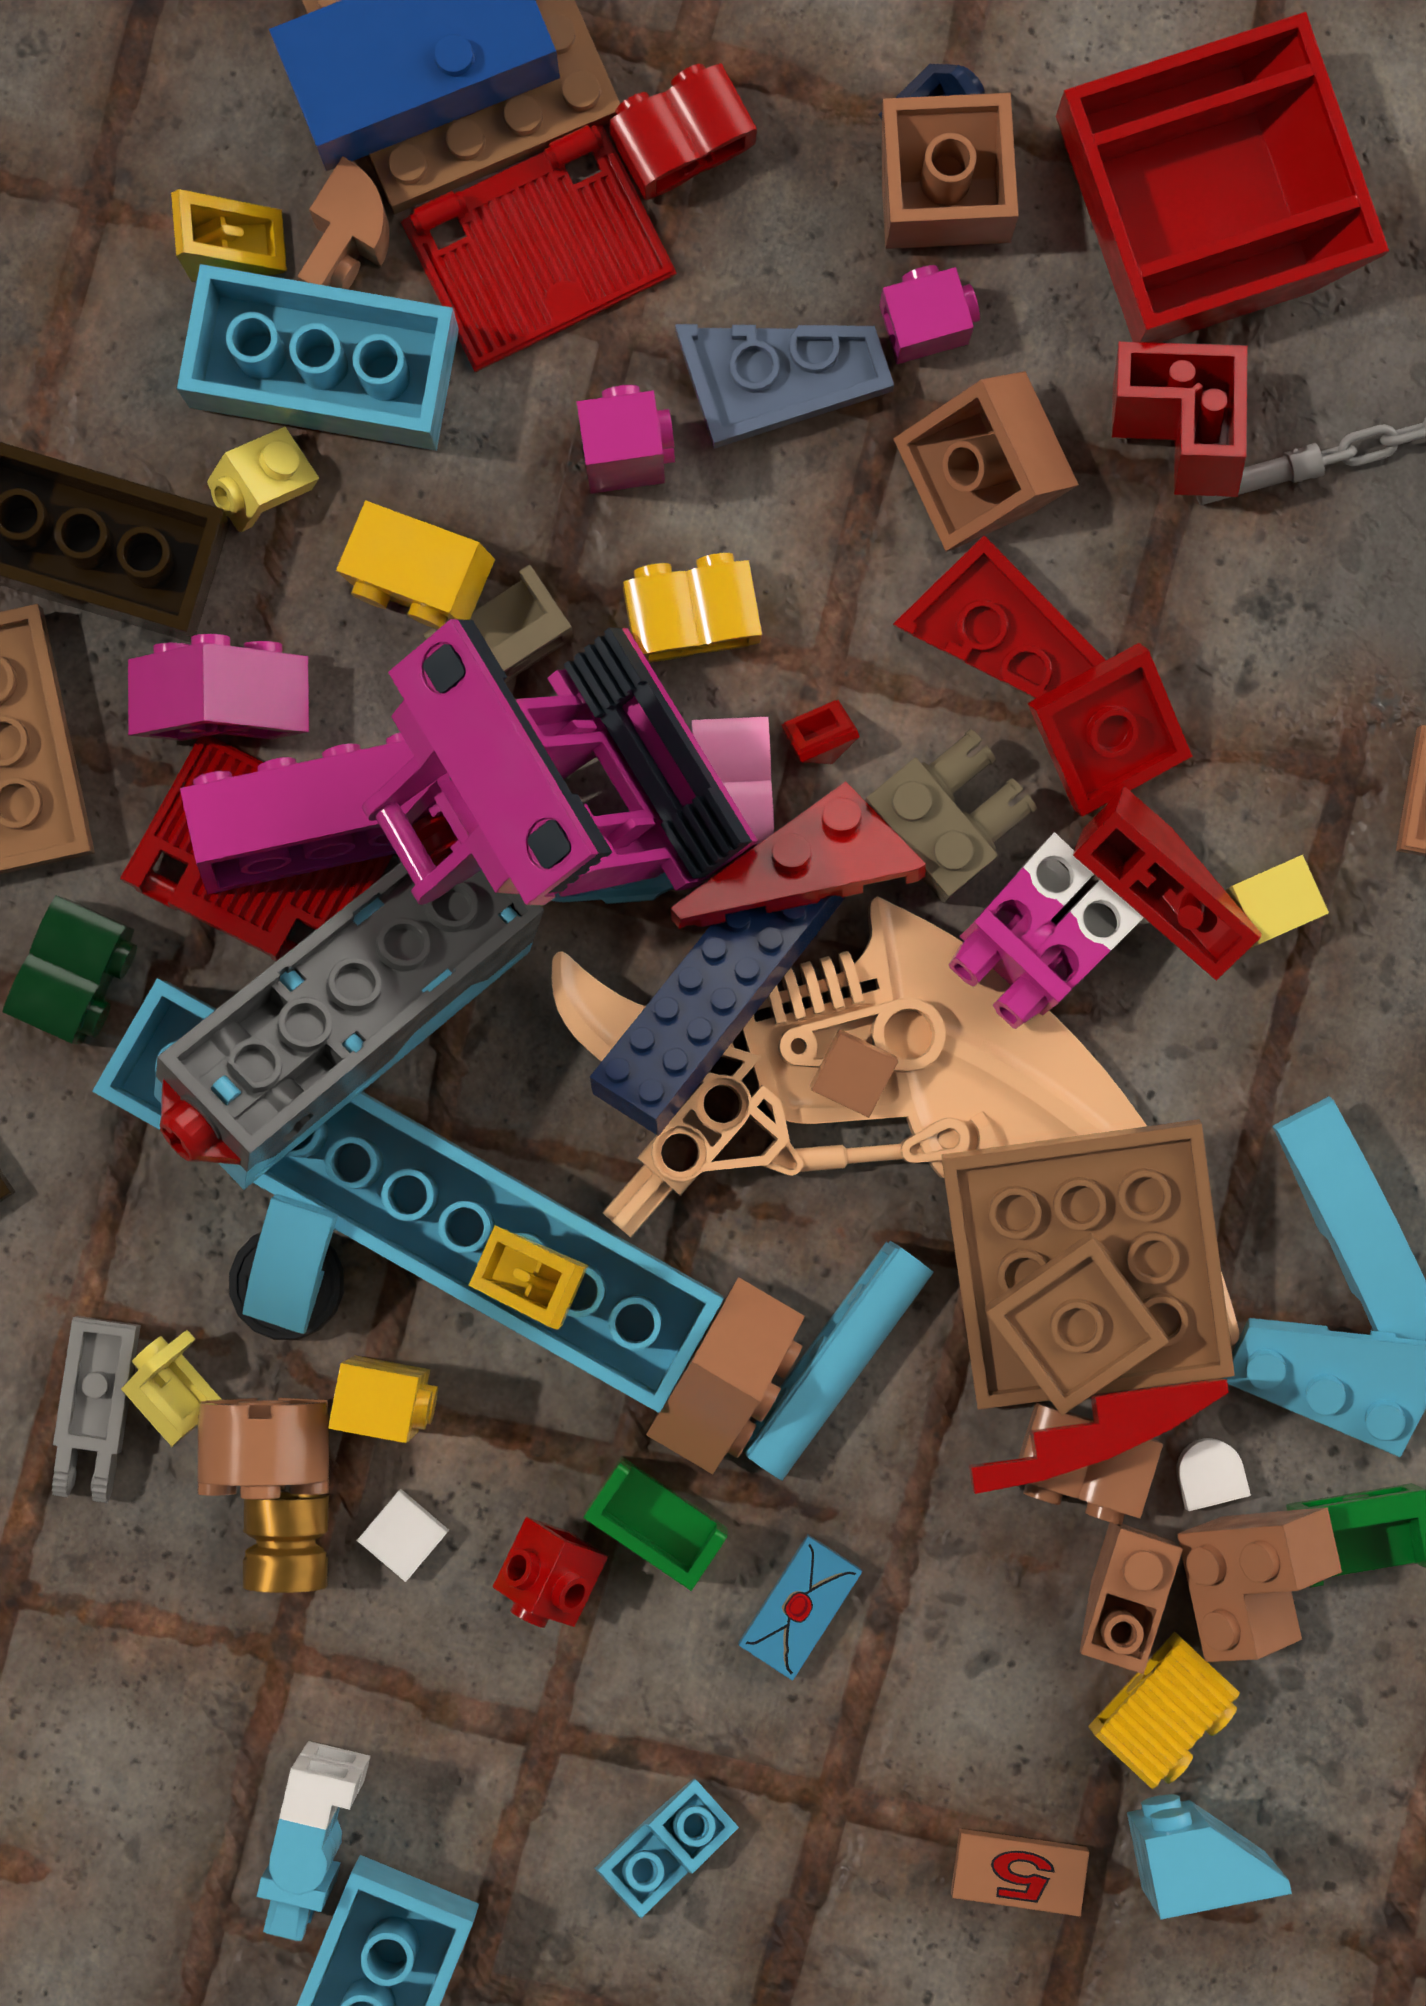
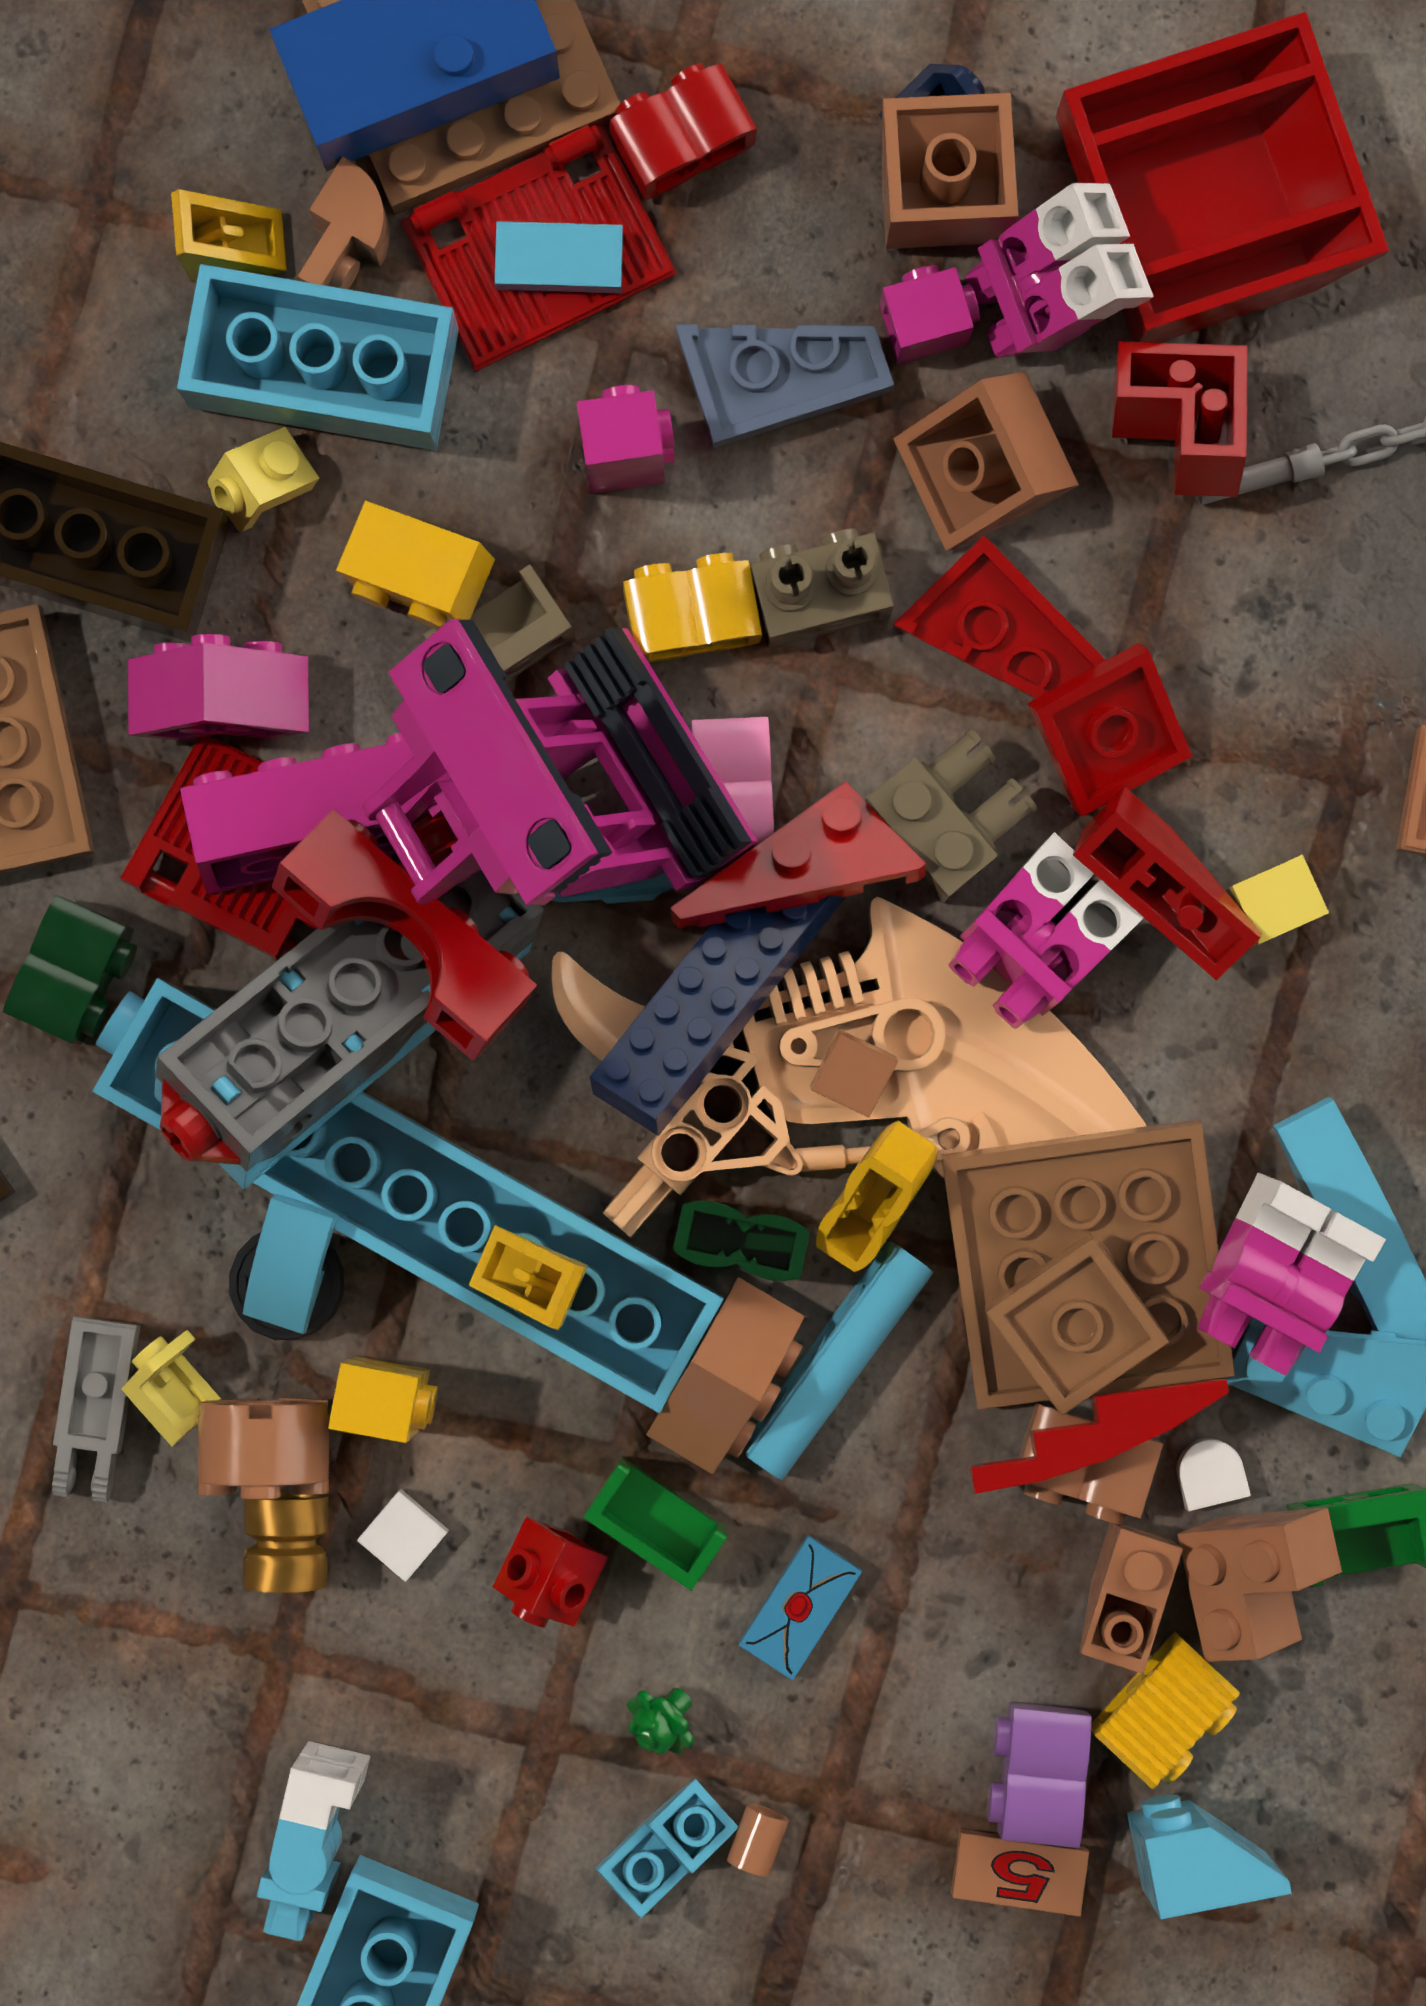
red slope [781,700,860,764] -> none
none -> medium azure tile [96,991,144,1055]
none -> red arch [272,809,537,1062]
none -> medium azure tile [495,221,623,293]
none -> green plant [626,1688,694,1755]
none -> dark green brick [673,1200,810,1281]
none -> nougat hinge [727,1803,789,1877]
none -> dark tan brick [750,528,894,648]
none -> yellow brick [816,1121,937,1272]
none -> hips [965,183,1154,358]
none -> medium lavender brick [987,1702,1091,1848]
none -> dark pink hips [1197,1172,1386,1376]

